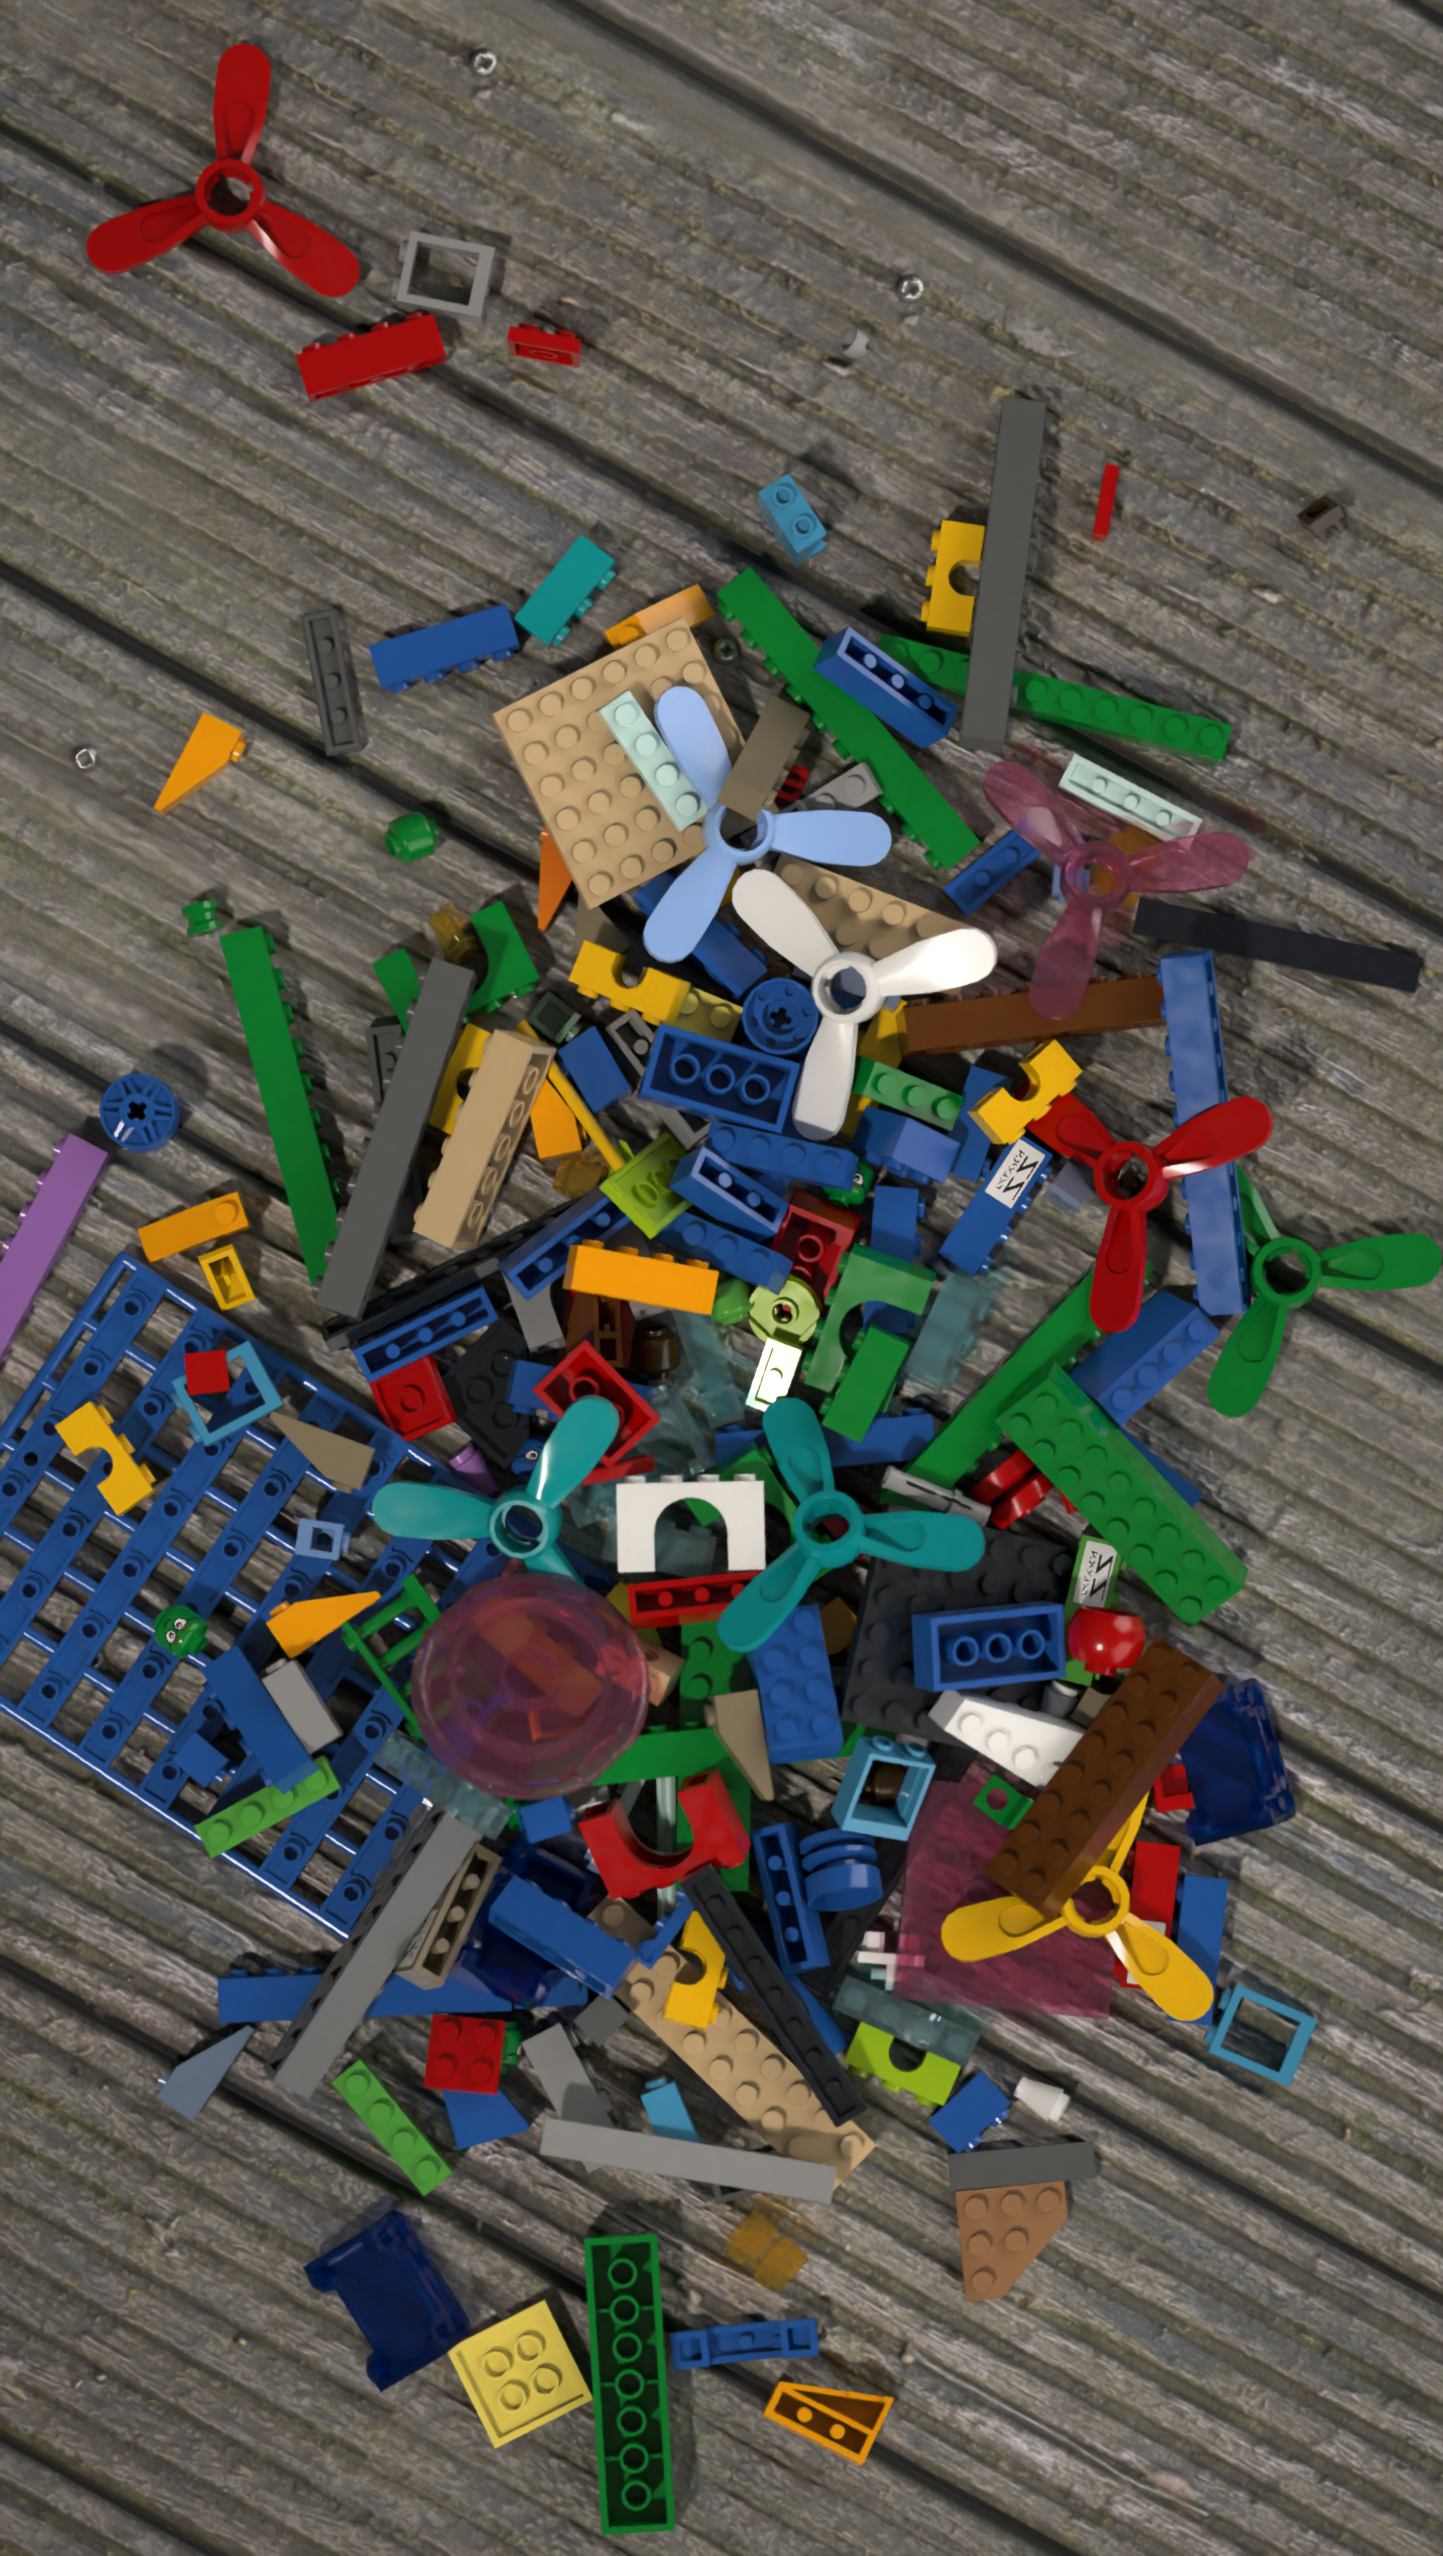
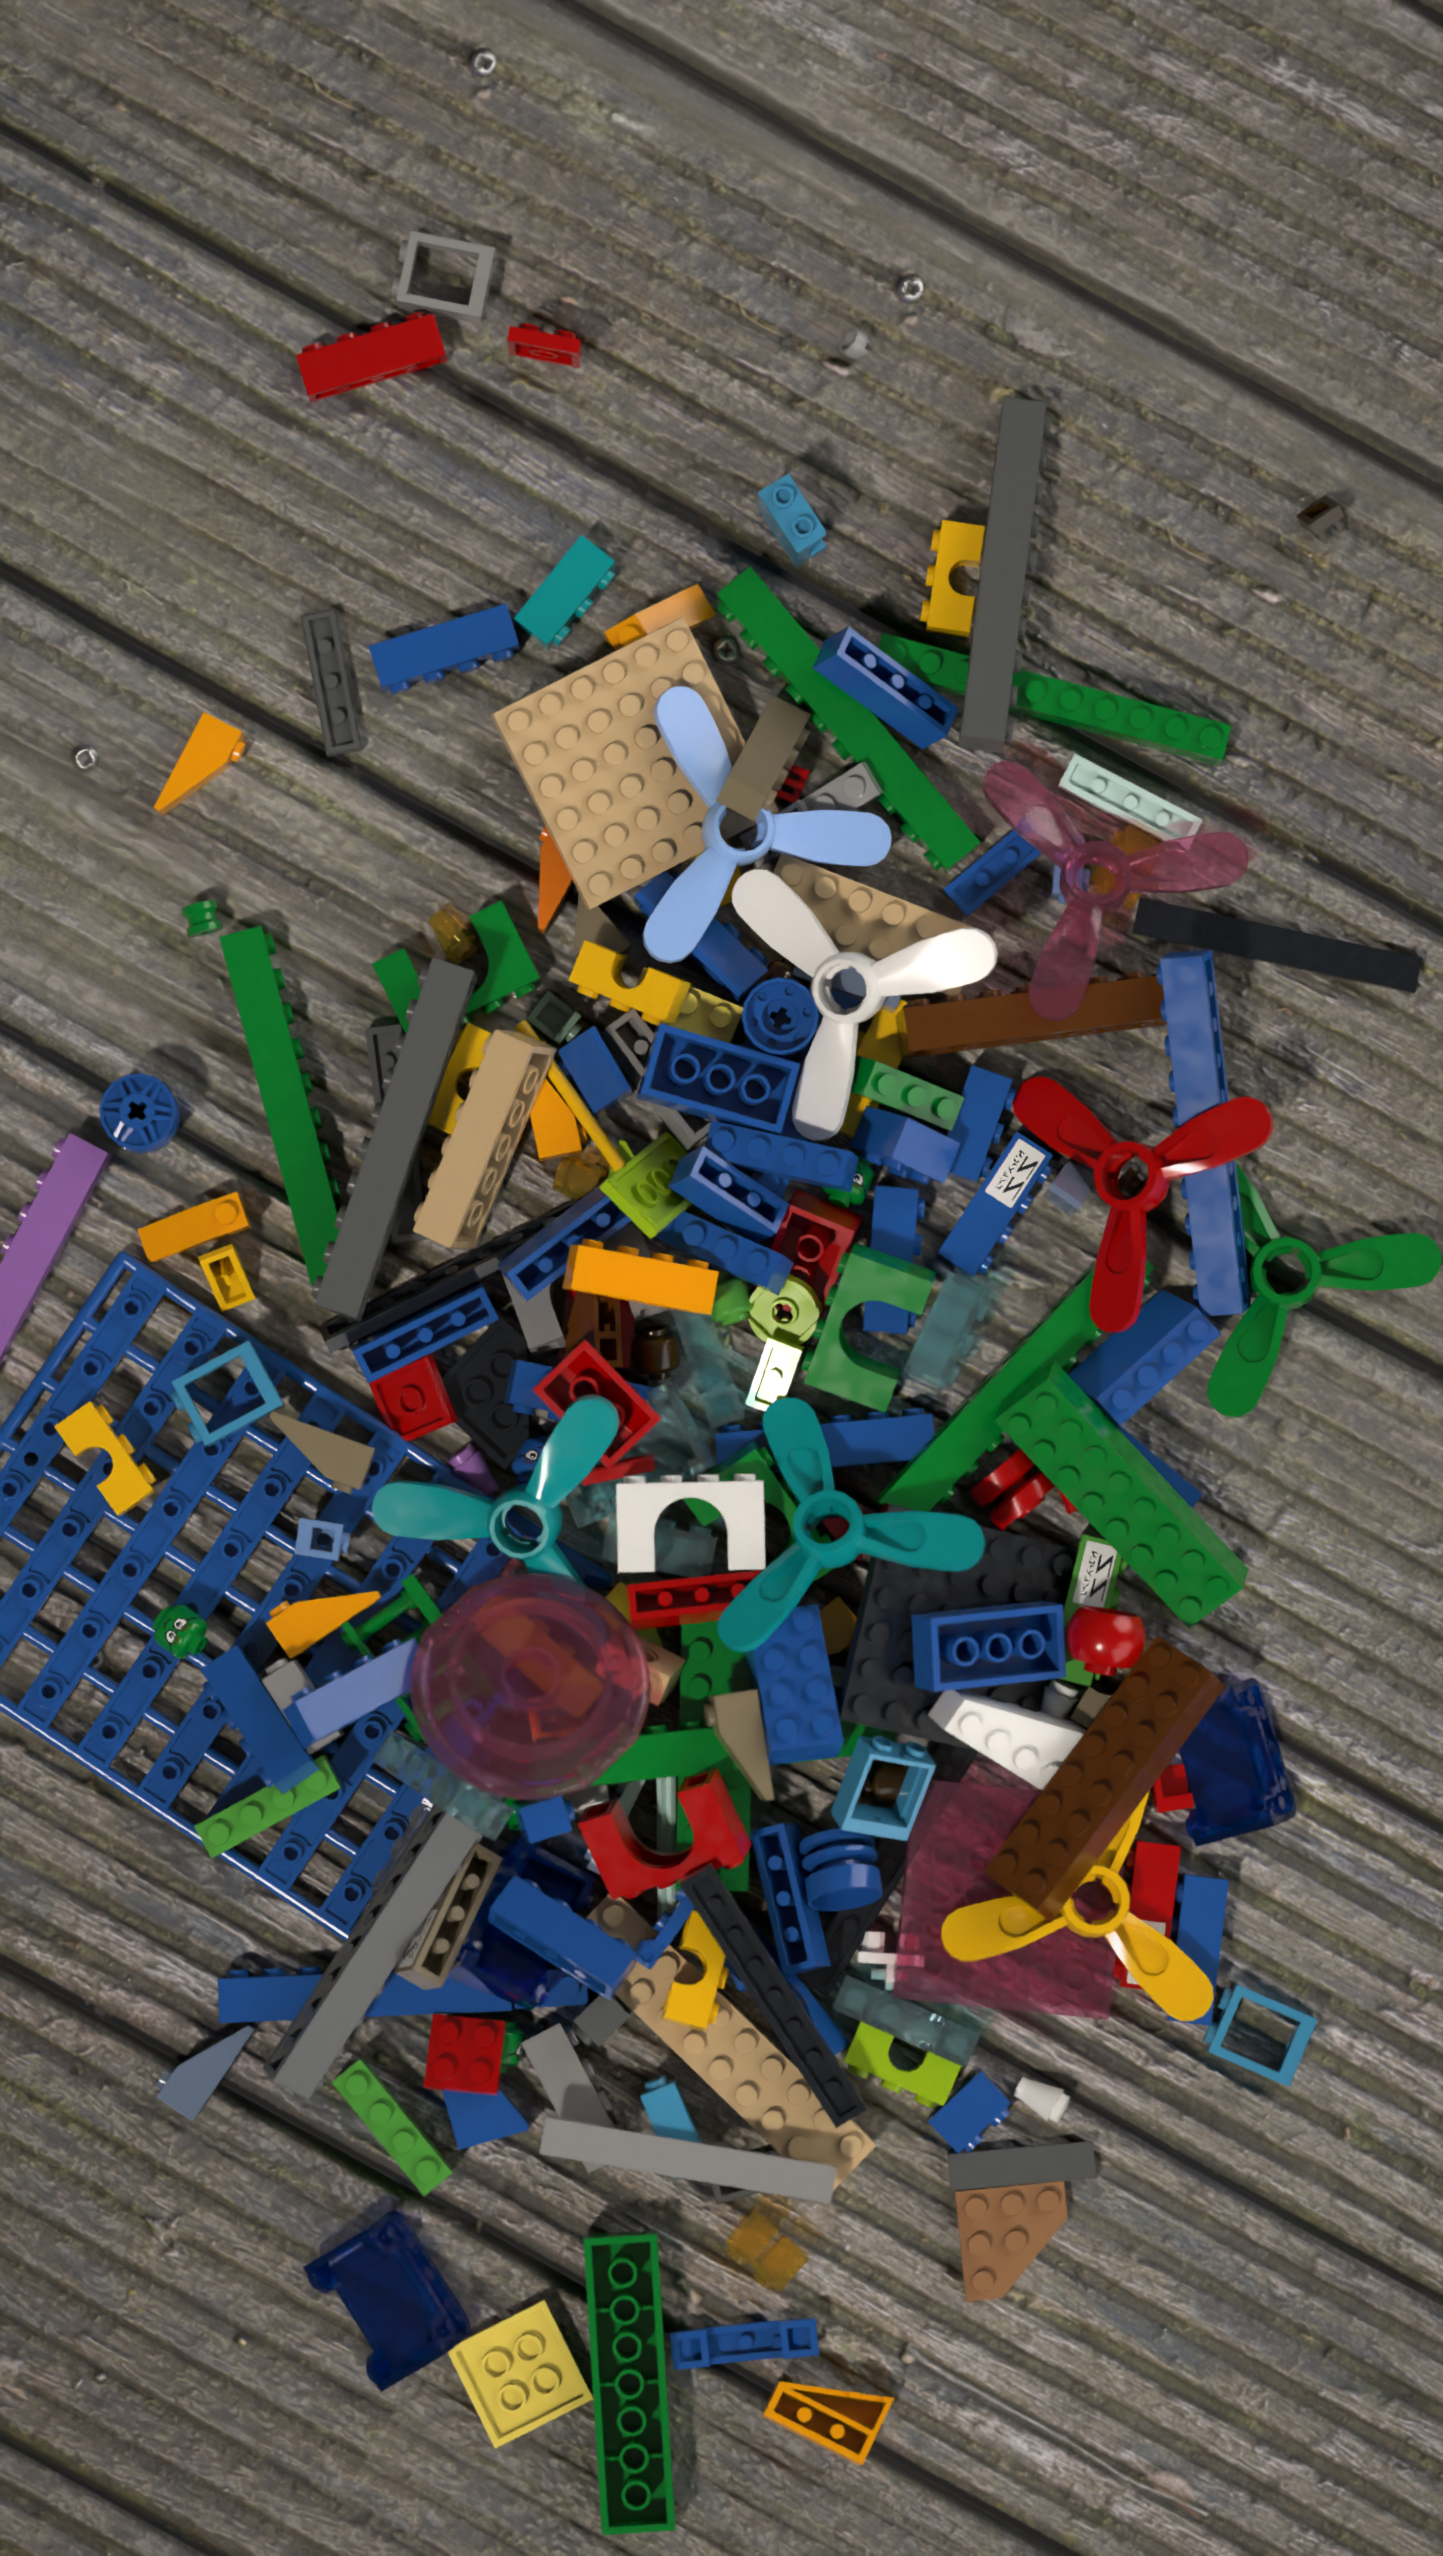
red piece [86,44,360,299] -> none
blue brick [172,1731,231,1788] -> none
red sticker [184,1349,230,1396] -> none
green head [384,812,440,864] -> none
light aqua plate [597,690,708,832] -> none
green brick [819,1323,910,1444] -> none
light grey pin [881,1466,991,1528] -> none
yellow arch [967,1039,1083,1145] -> none
green bracket [973,1775,1034,1830] -> none
red tile [1091,463,1120,542] -> none
none -> brick [282,1638,435,1749]

